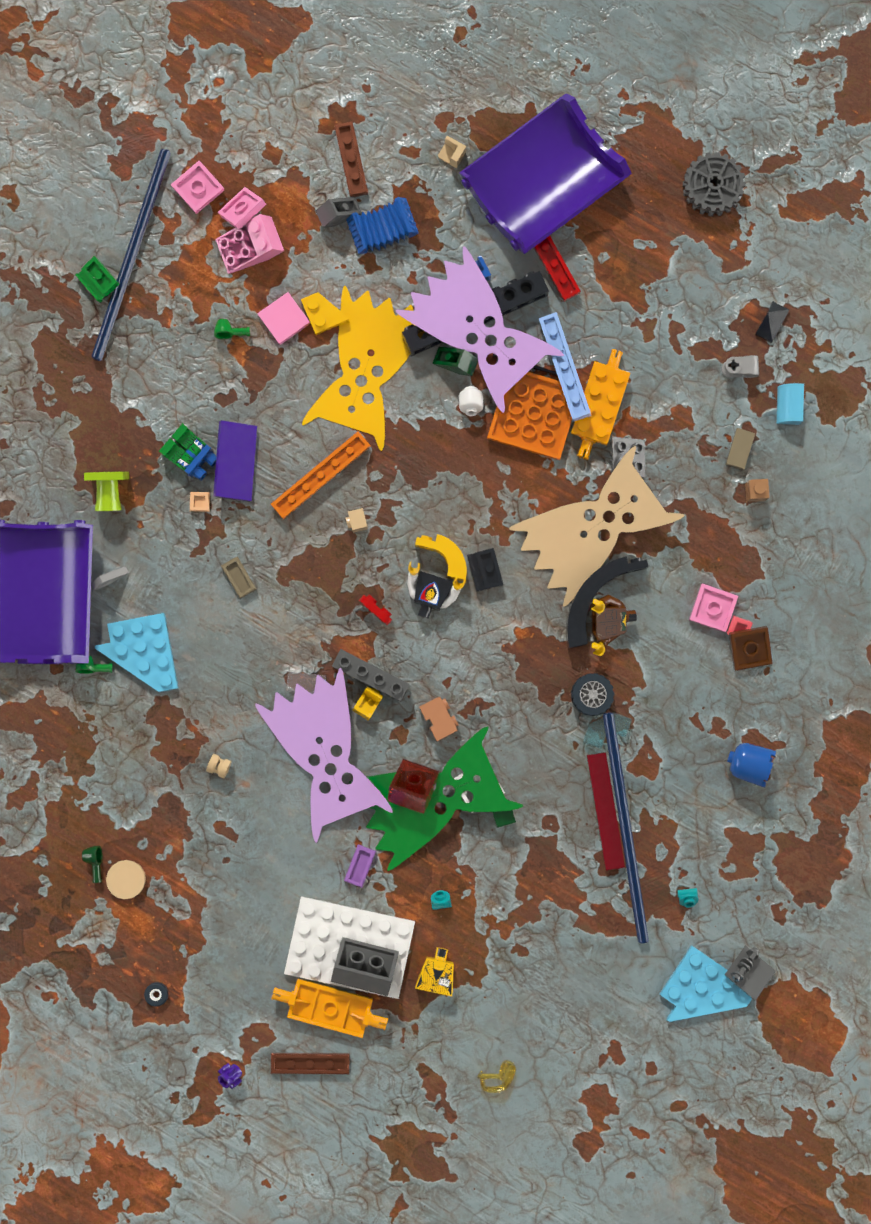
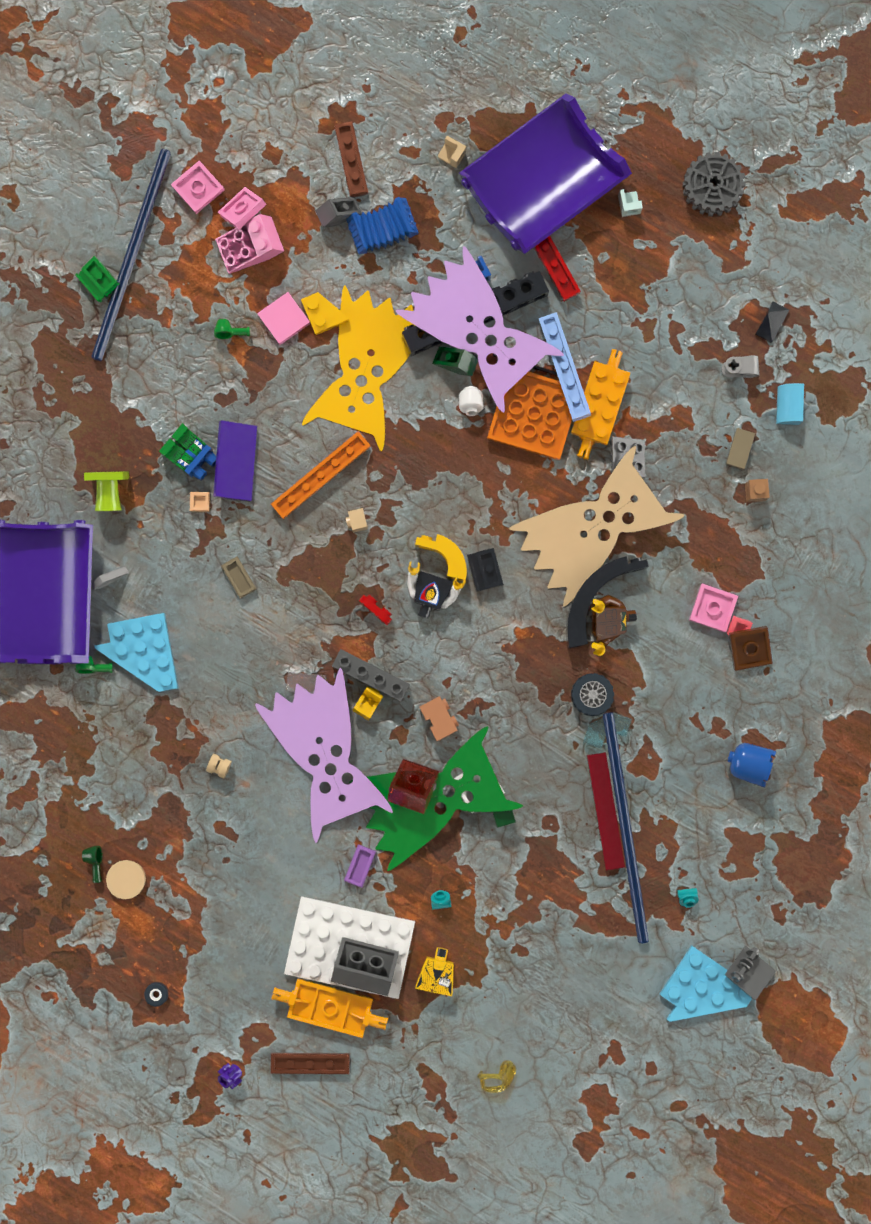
none -> light aqua panel [618,189,643,217]

